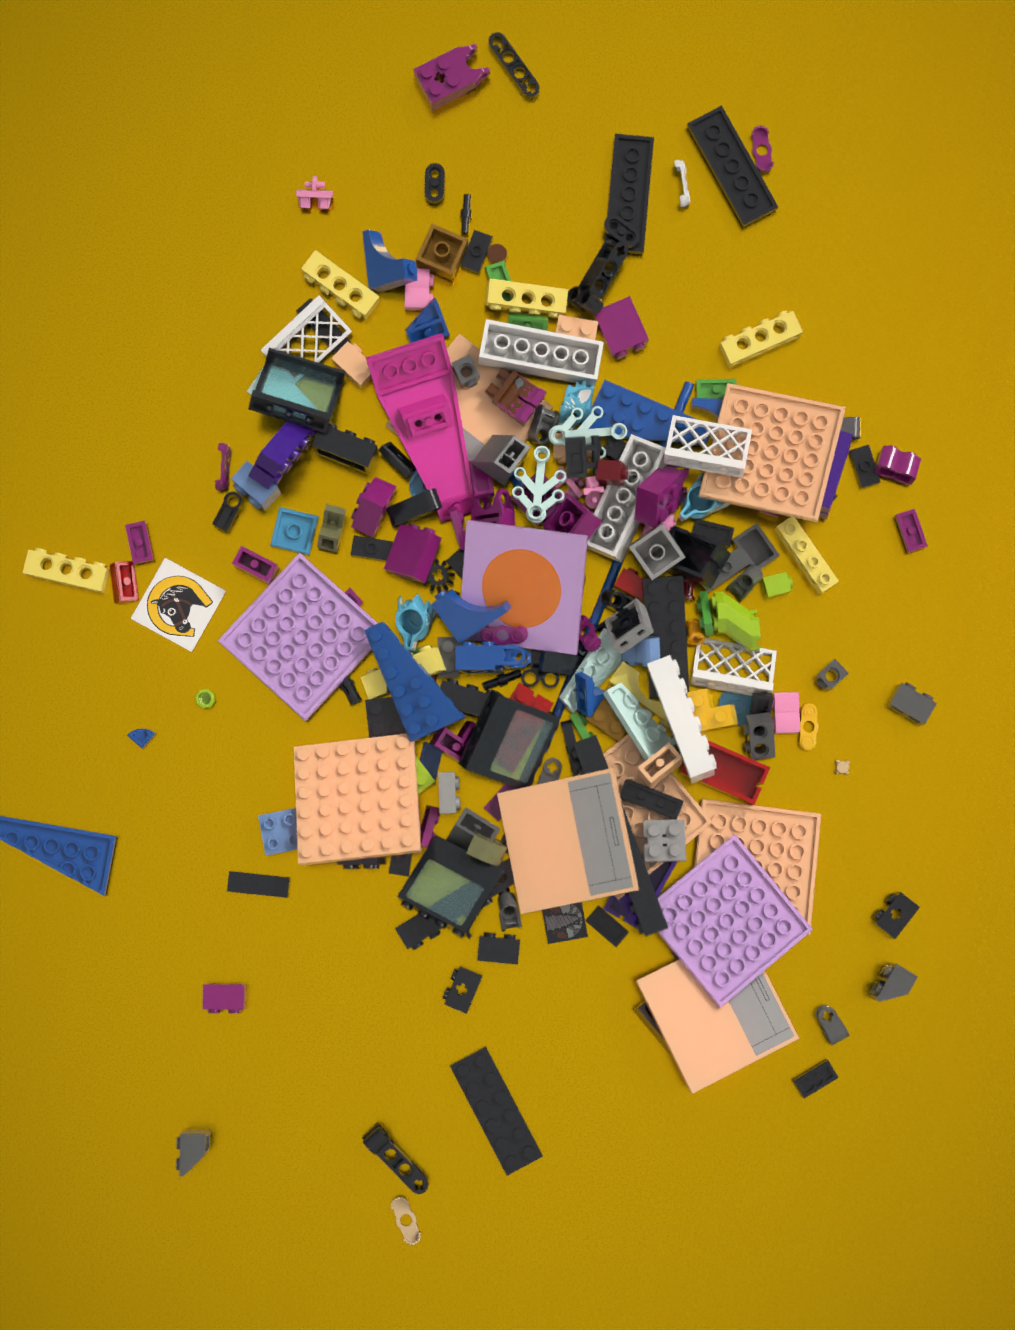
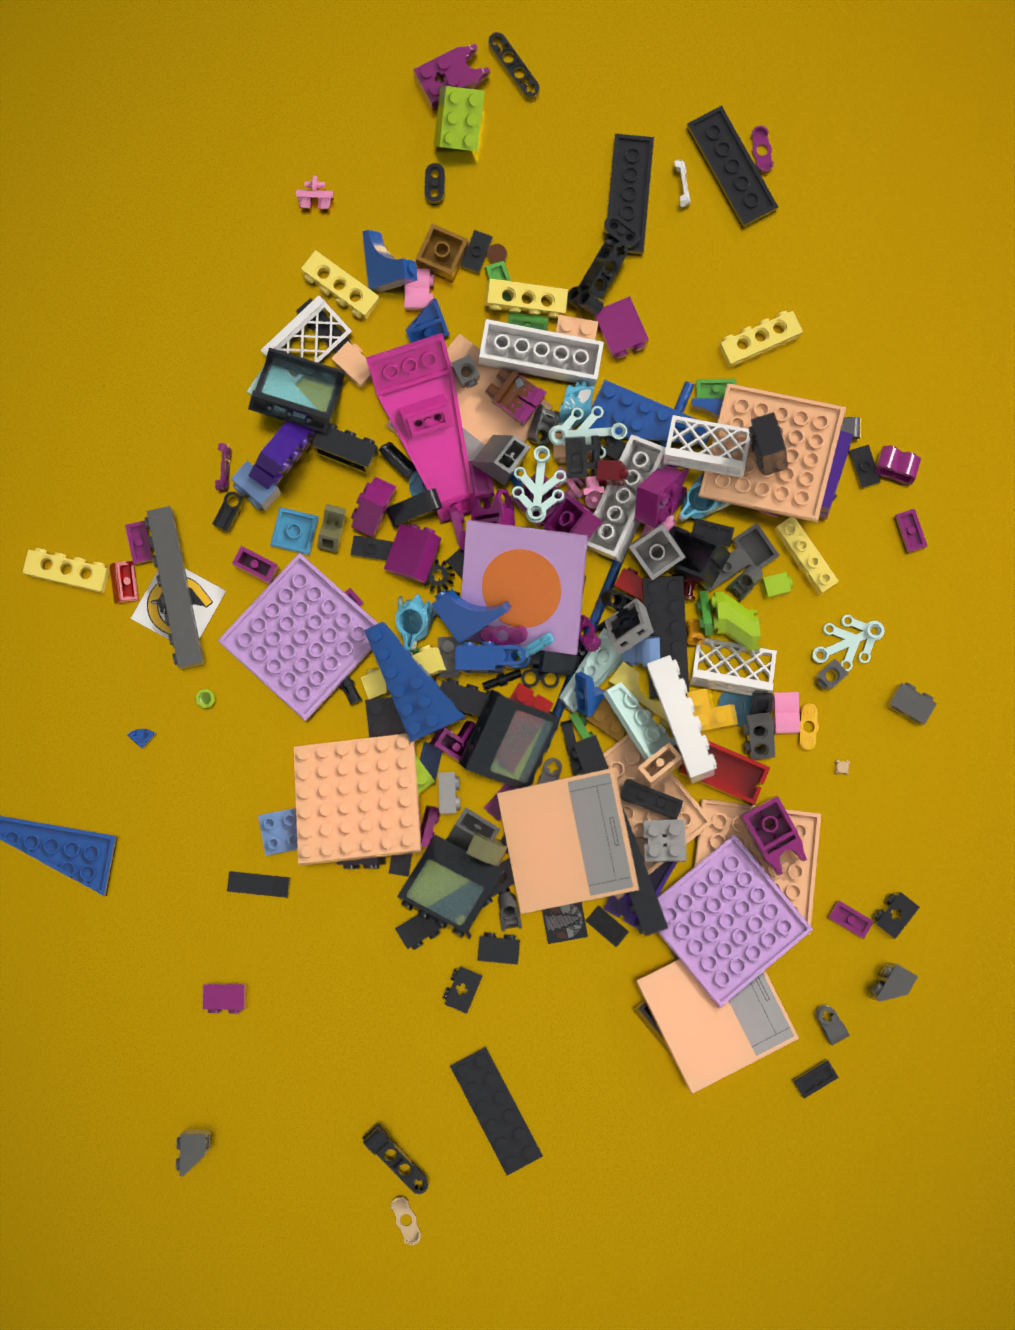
bar [460,194,472,235] -> none
none -> dark grey brick [145,506,205,669]
none -> lime brick [434,85,485,152]
none -> medium azure axle [517,632,554,659]
none -> magenta brick [739,796,807,876]
none -> black brick [748,412,788,476]
none -> light aqua plant [812,615,884,672]
none -> magenta plate [828,900,874,939]

